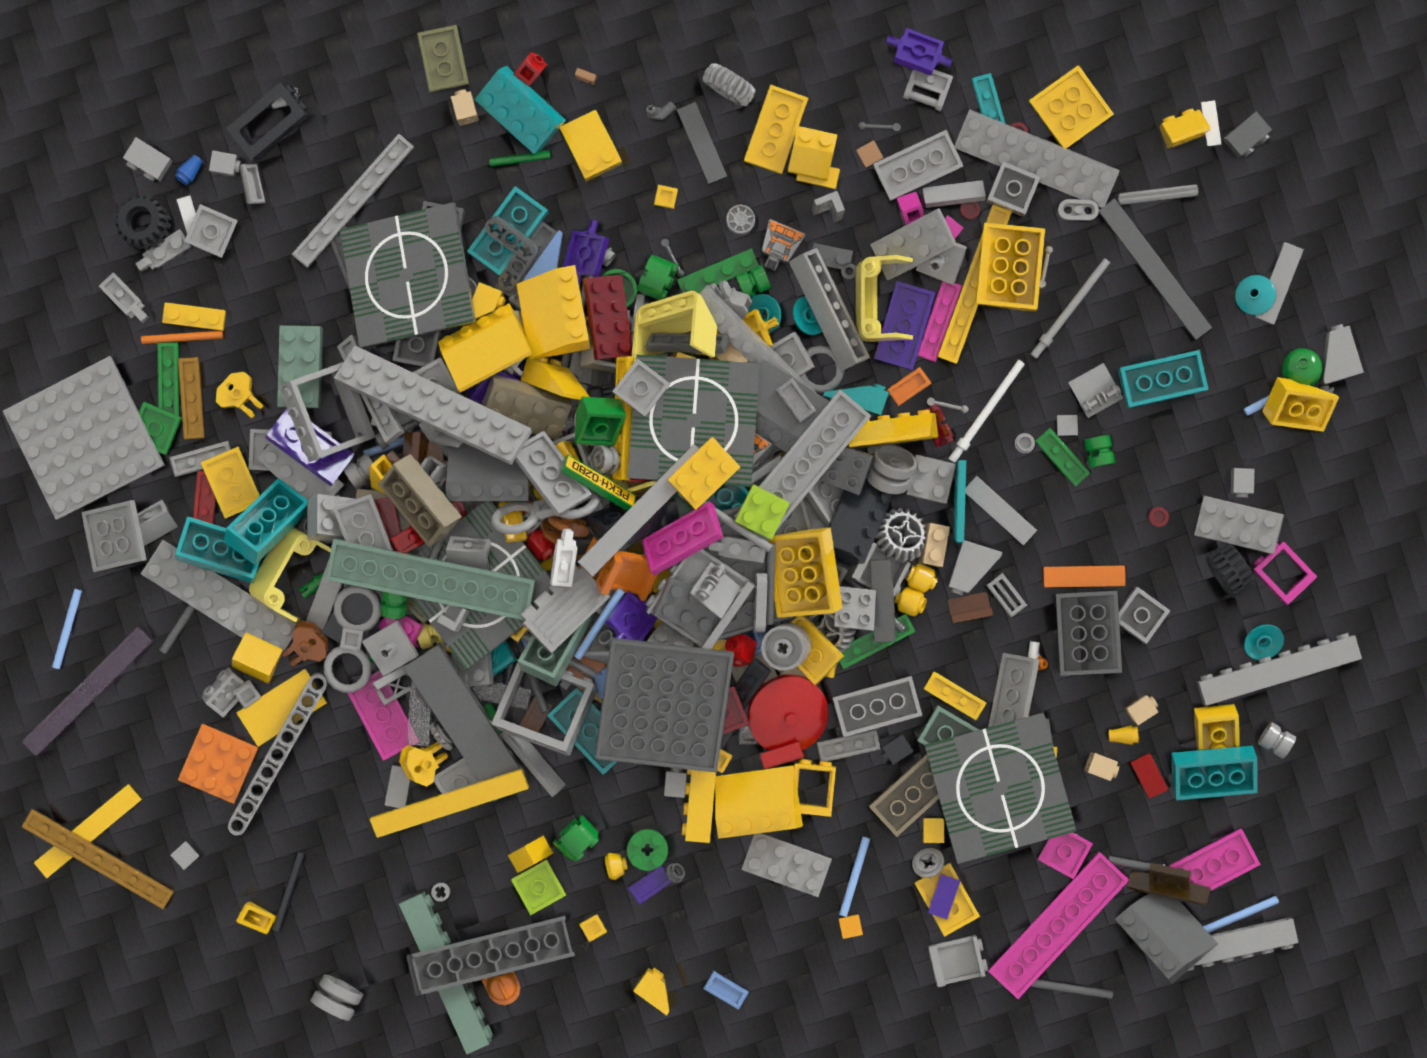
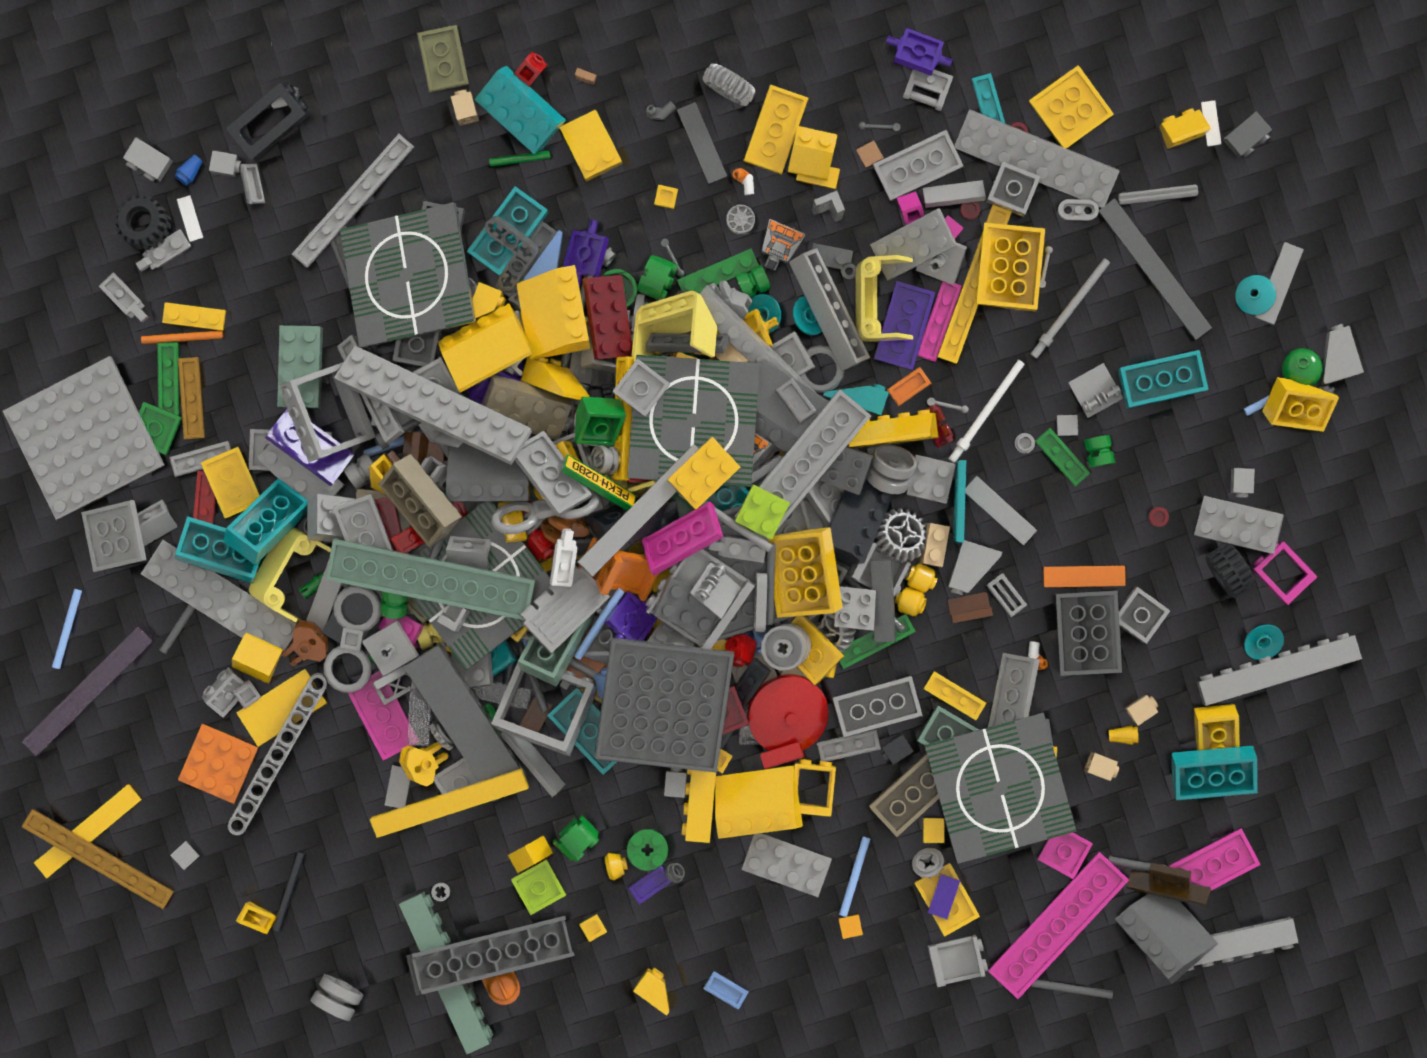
light grey plate [184,204,238,258] -> none
yellow hinge [216,372,263,418] -> none
red slope [1130,753,1169,799] -> none
light blue bar [1203,896,1279,933] -> none
light grey wheel [1258,722,1296,759] -> none
none -> arm [732,168,754,195]

